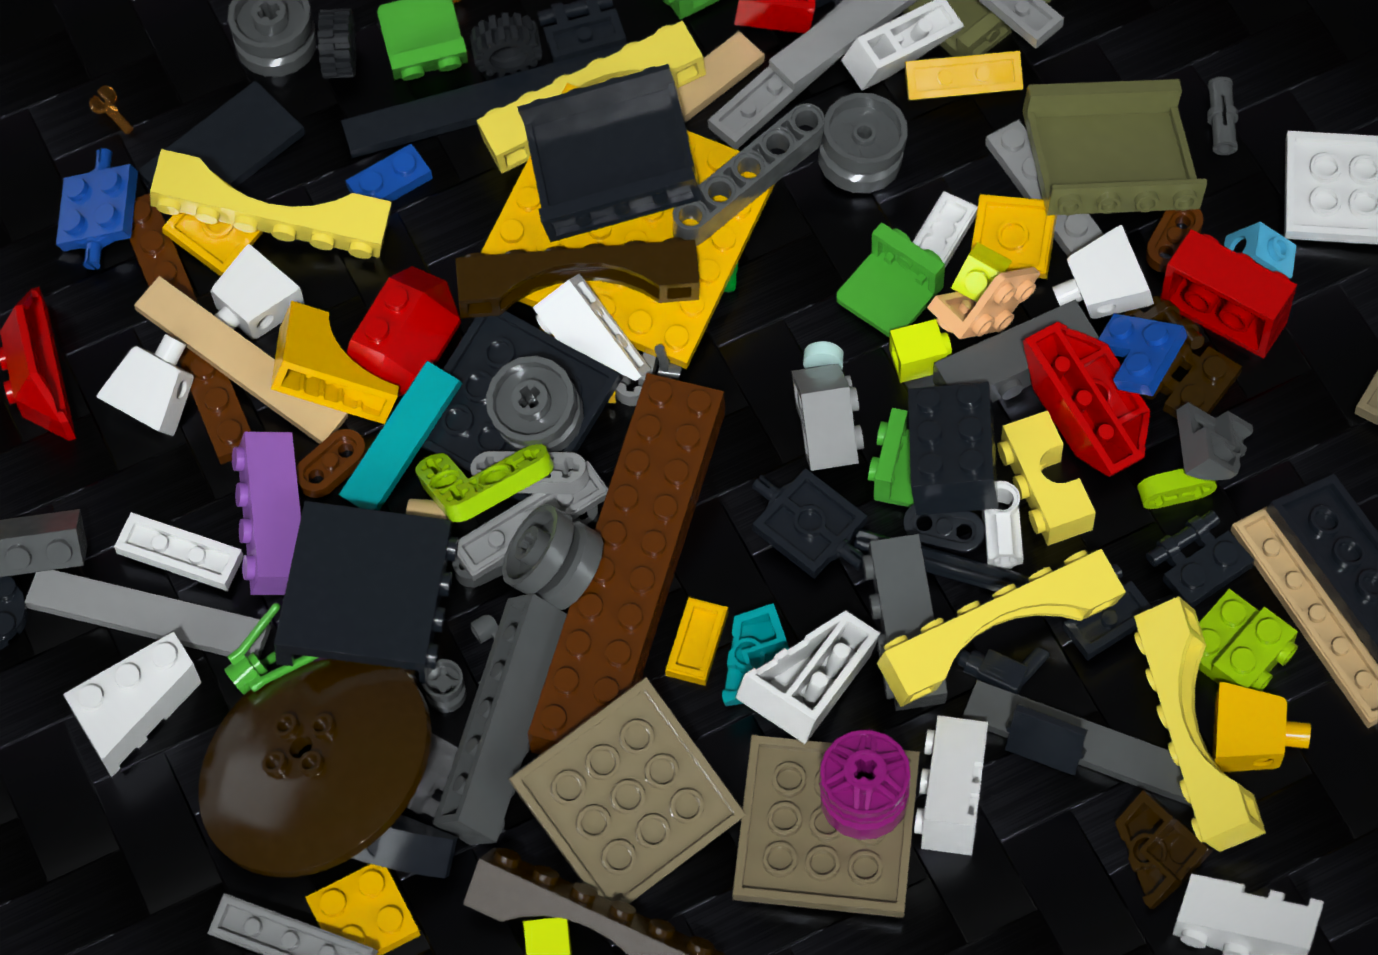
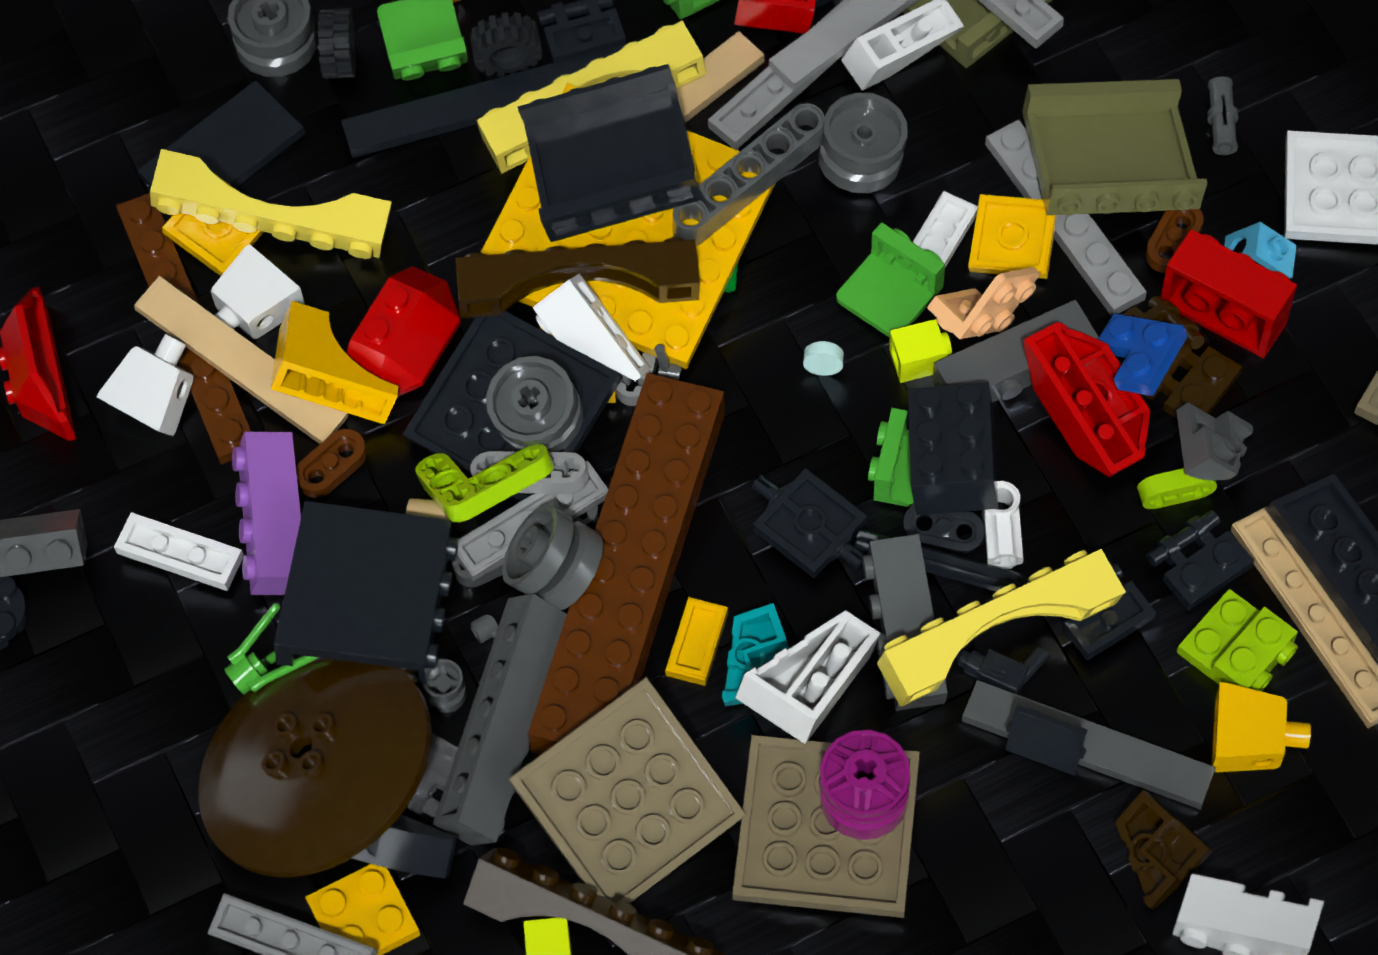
light grey tile [25,570,271,658] -> none
blue plate [56,148,138,270] -> none
white wedge [64,631,201,778] -> none
clear orange hand [89,86,133,135] -> none
teal tile [339,361,462,511] -> none
blue plate [345,144,433,202] -> none
light grey brick [792,364,864,471] -> none
yellow plate [905,51,1023,101] -> none
white wedge [914,716,988,855] -> none
neon yellow brick [951,242,1012,302] -> none
light yellow arch [997,410,1096,546] -> none
white torso [1052,225,1154,319] -> none
light yellow arch [1134,596,1266,852] -> none

